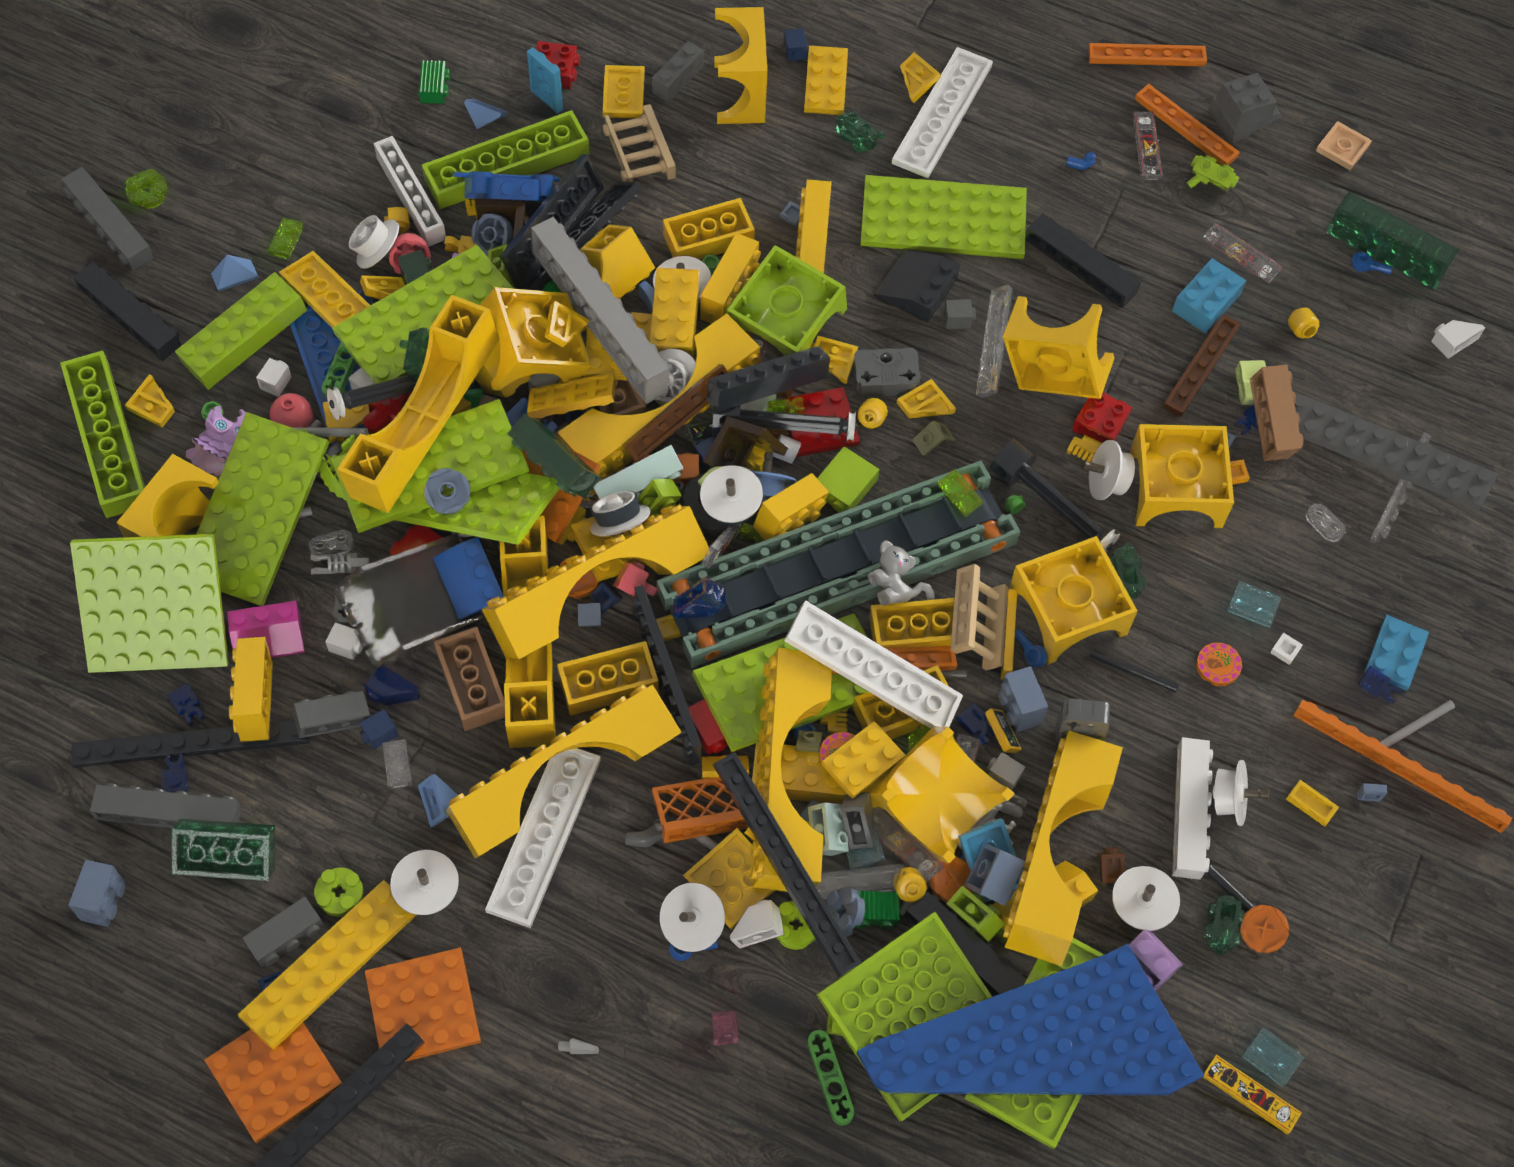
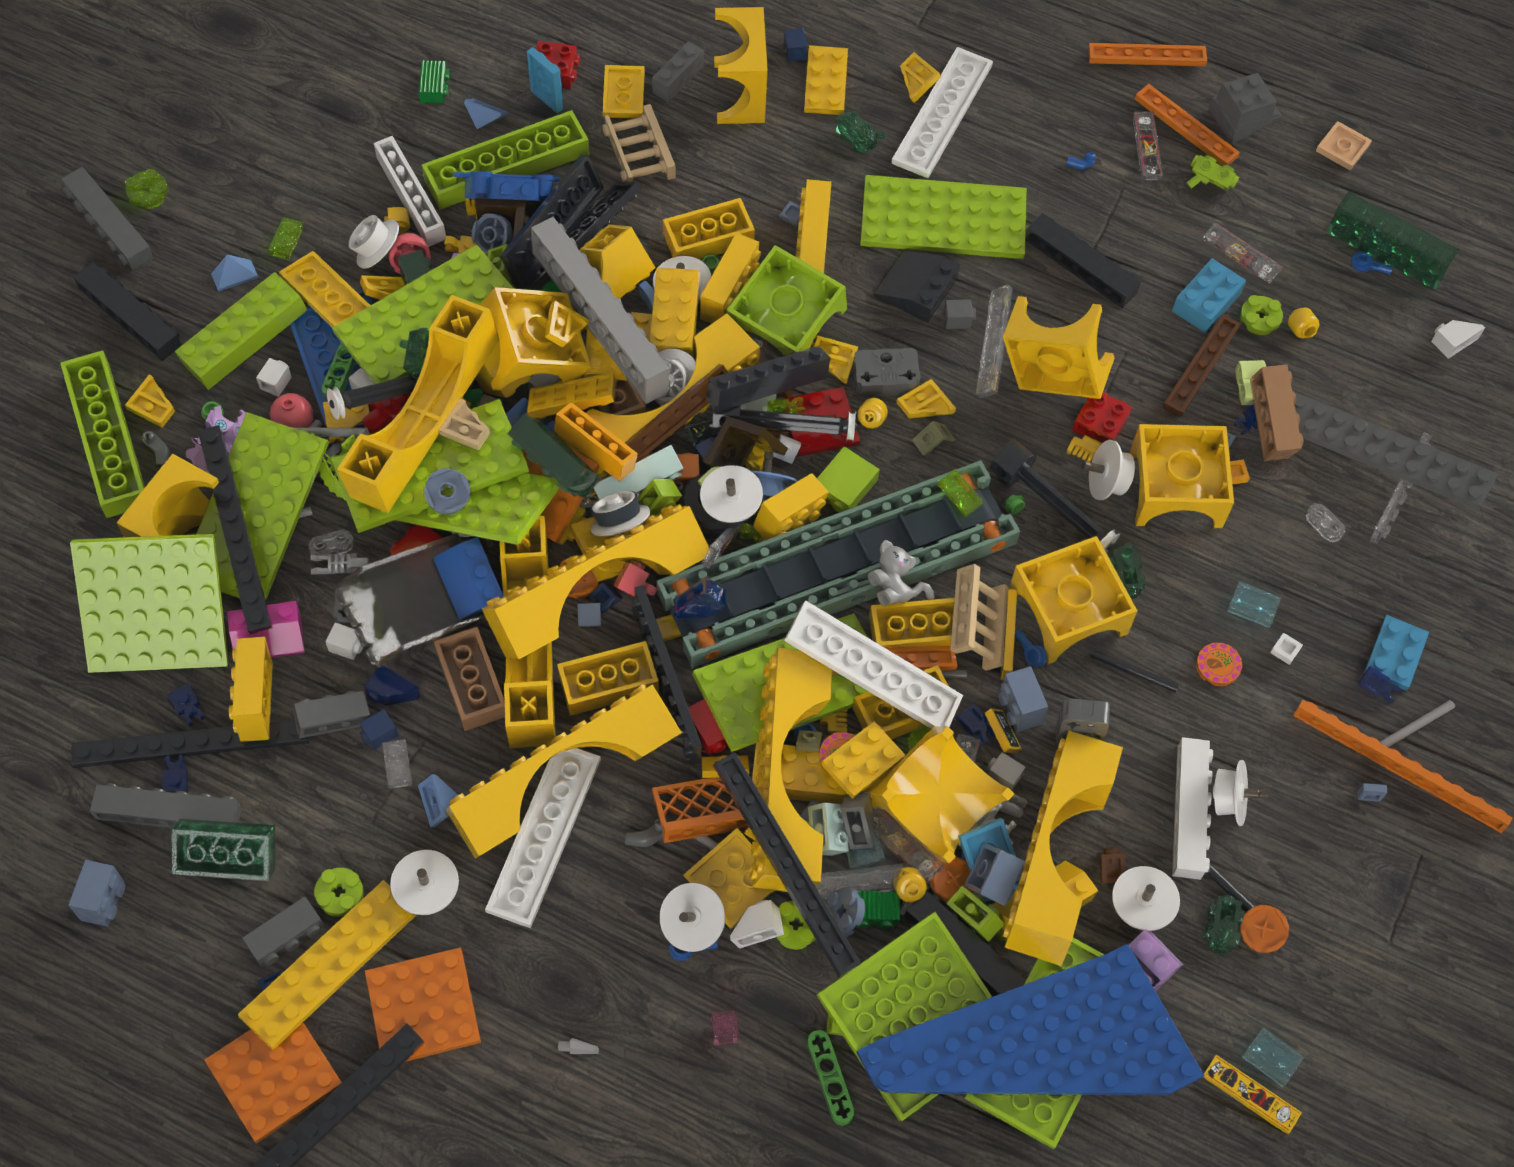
yellow tile [1286,780,1339,827] -> none
none -> dark grey arm [142,431,169,469]
none -> black plate [198,425,273,634]
none -> tan wing [439,398,490,450]
none -> light orange brick [554,402,638,482]
none -> lime plate [1240,295,1283,335]

